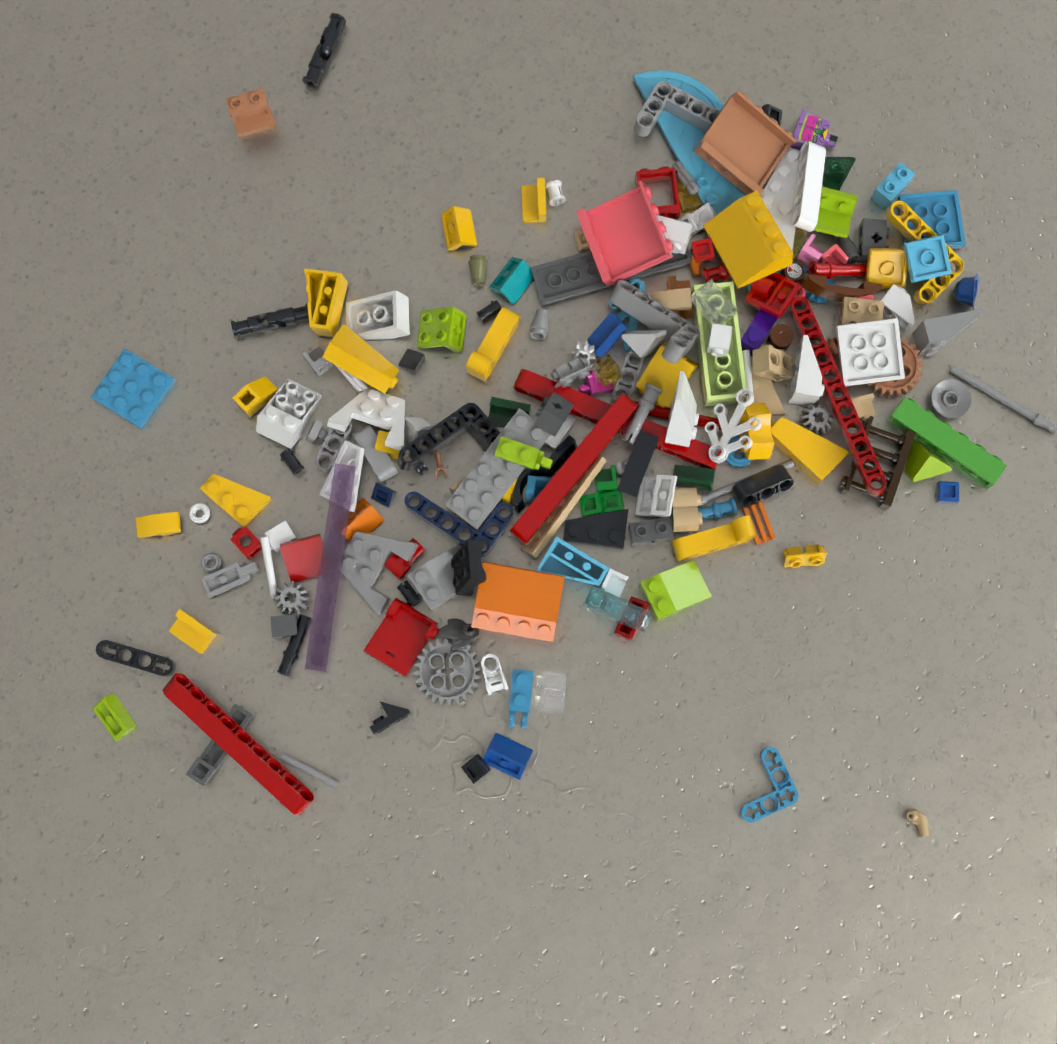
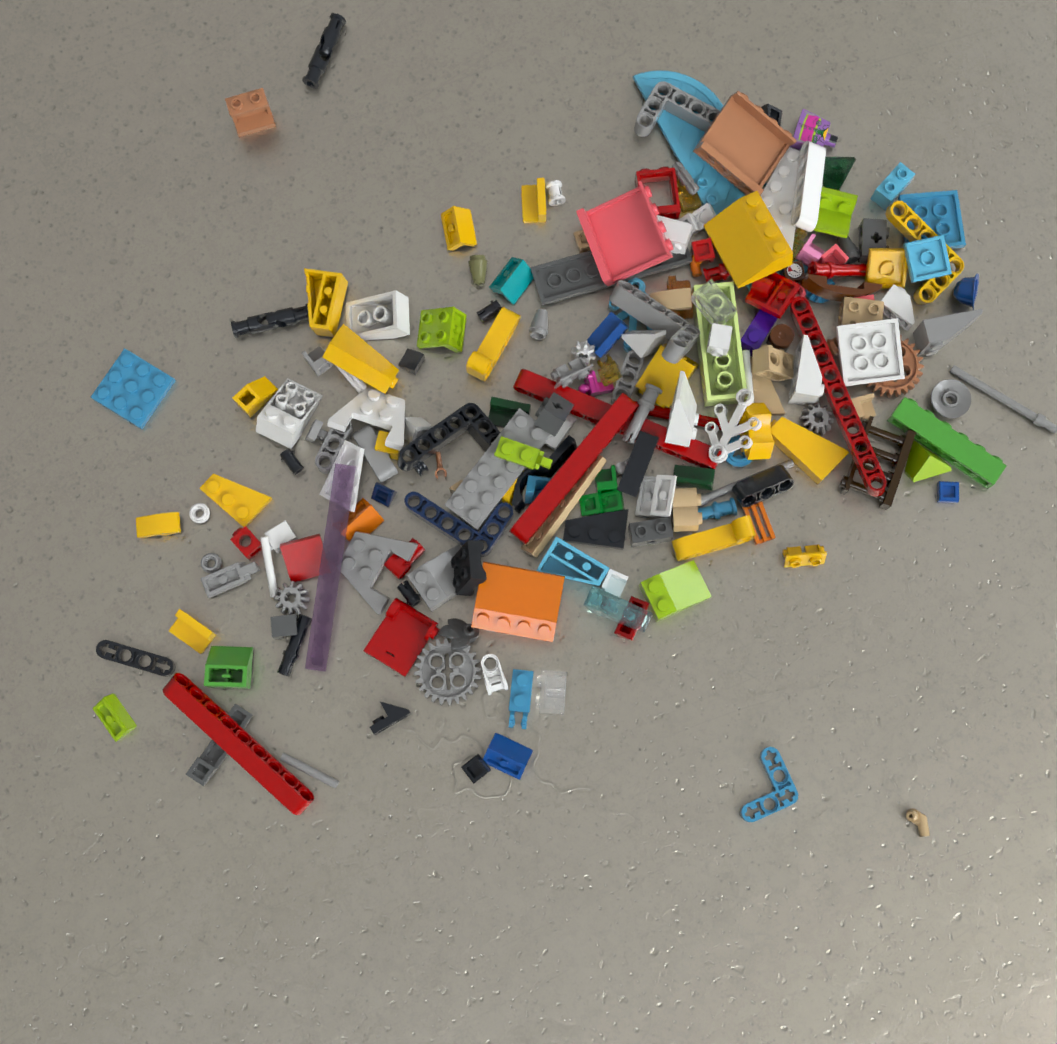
none -> bright green slope [204,646,253,689]

